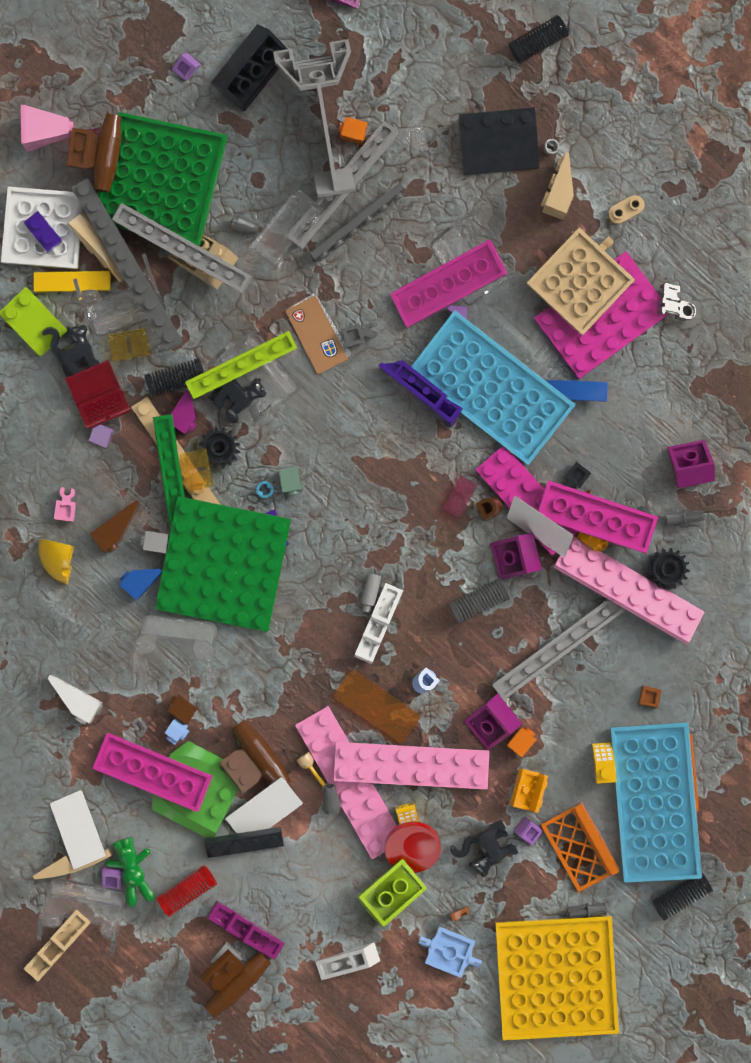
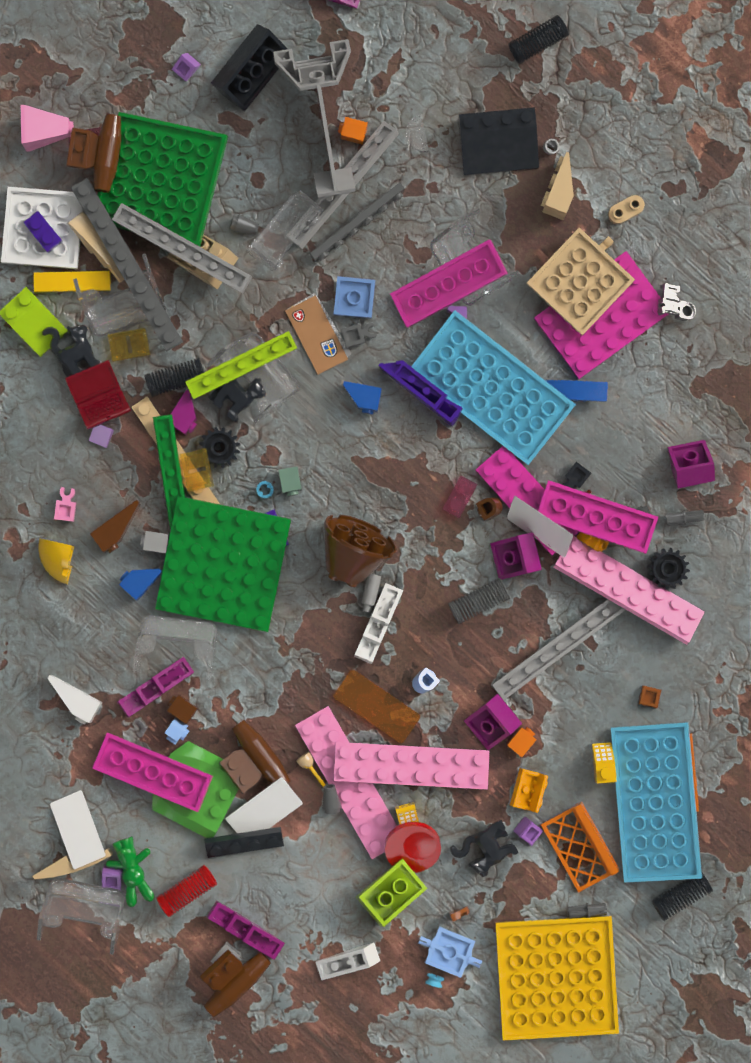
tan slope [24,909,91,982] -> none
none -> magenta slope [117,657,194,718]
none -> reddish brown cone [324,515,397,587]
none -> medium blue plate [334,276,375,319]
none -> blue slope [343,381,382,415]
none -> medium azure bush [425,973,444,988]

